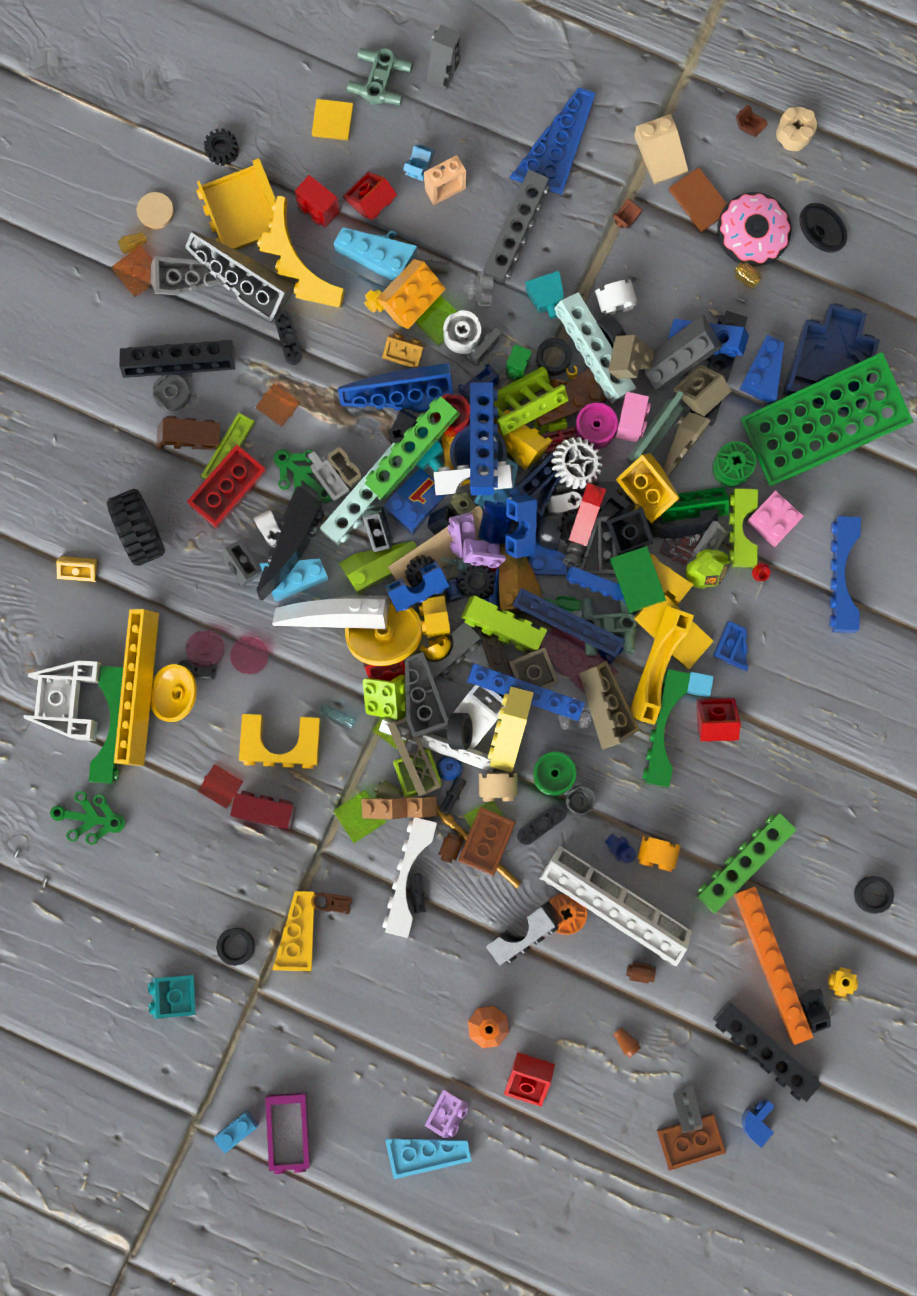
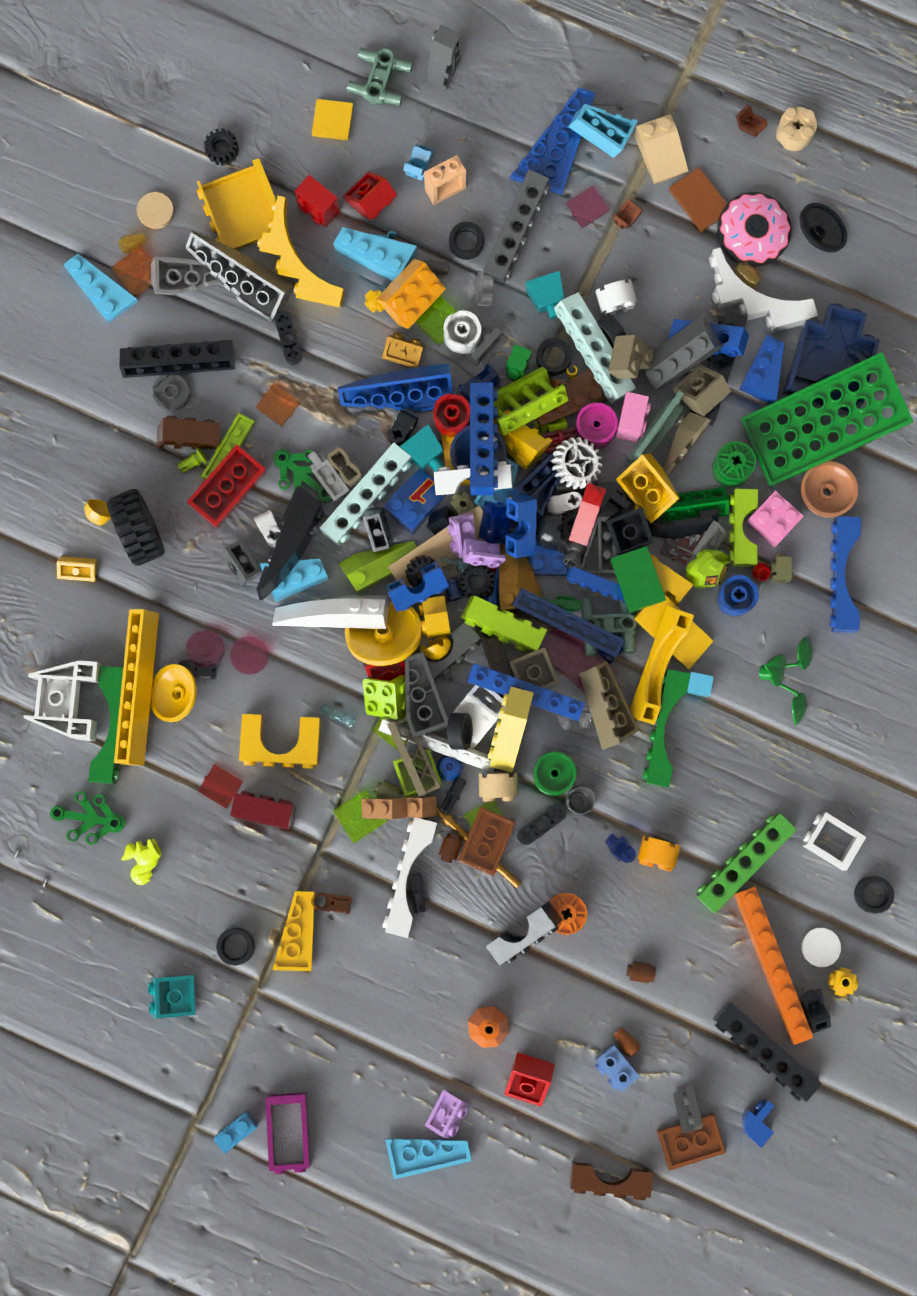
bright green brick [364,396,460,500] -> none
white window [539,846,692,966] -> none
red slope [696,698,741,742] -> none
blue wing [713,621,748,671] -> none
none -> medium azure wing [63,254,138,323]
none -> yellow piece [84,499,111,526]
none -> neon yellow animal [121,838,162,885]
none -> lime pin [177,447,208,474]
none -> black tyre [449,222,484,260]
none -> clear pink piece [566,186,609,228]
none -> medium azure wedge [568,104,638,158]
none -> reddish brown arch [569,1162,653,1200]
none -> medium blue brick [595,1044,640,1092]
none -> white arch [709,248,818,333]
none -> blue brick [717,575,759,617]
none -> green plant [759,637,812,726]
none -> olive brick [769,554,792,583]
none -> nougat dish [800,461,858,518]
none -> white tile [801,928,841,967]
none -> white window [803,812,866,871]

